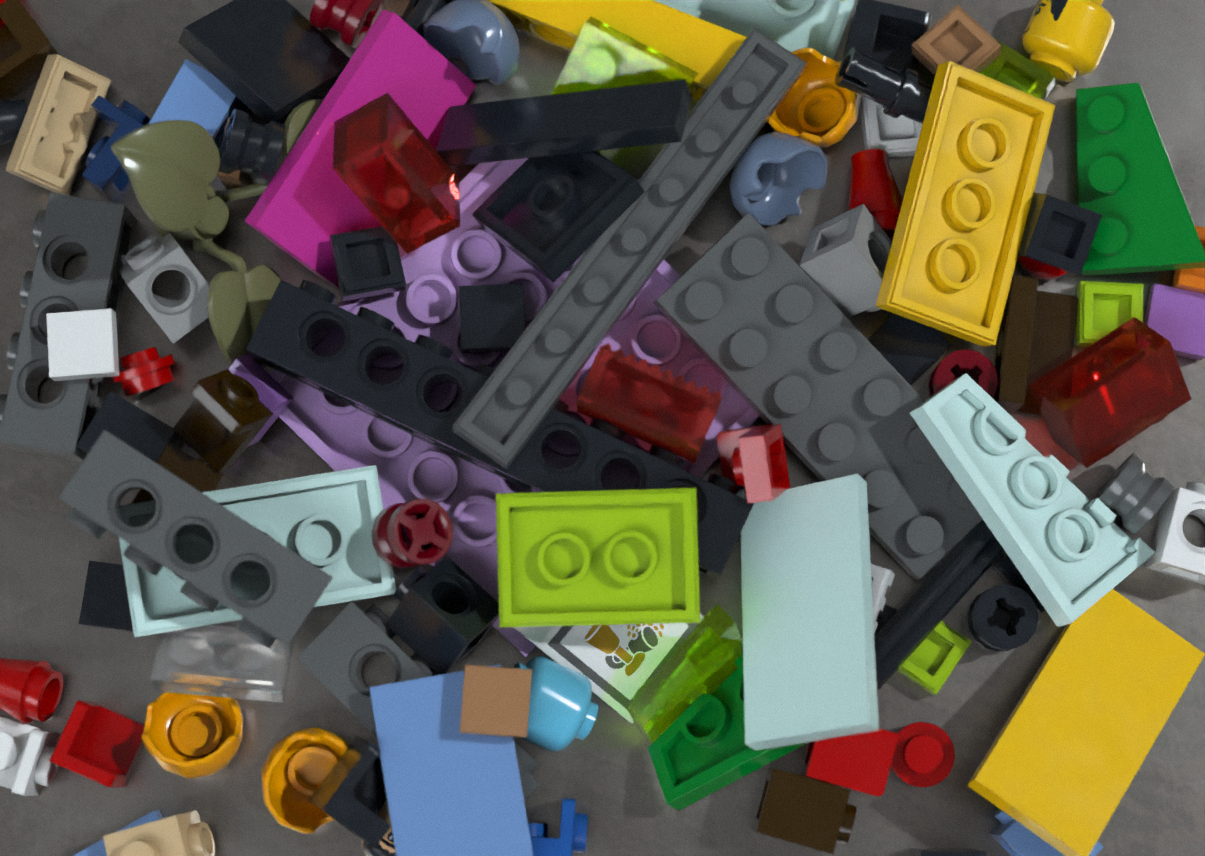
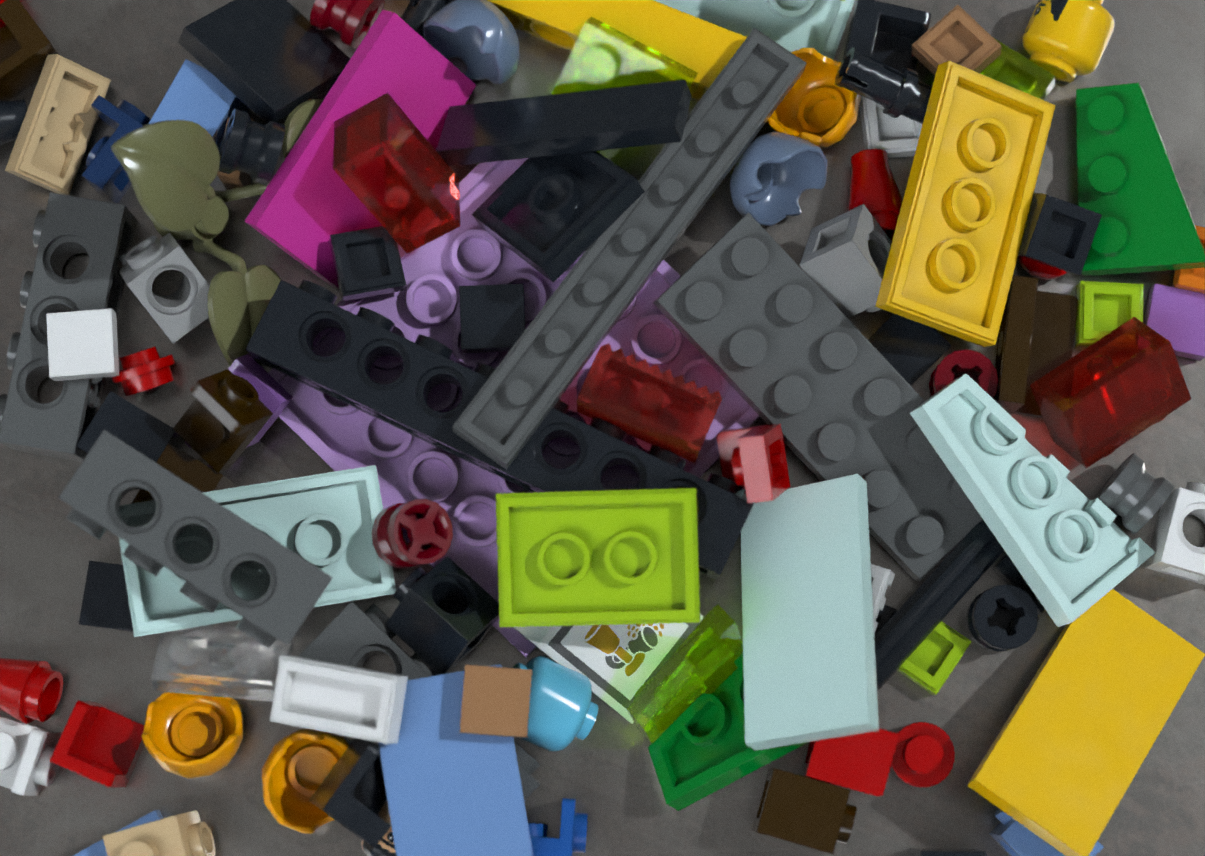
none -> white tile [270,655,408,744]

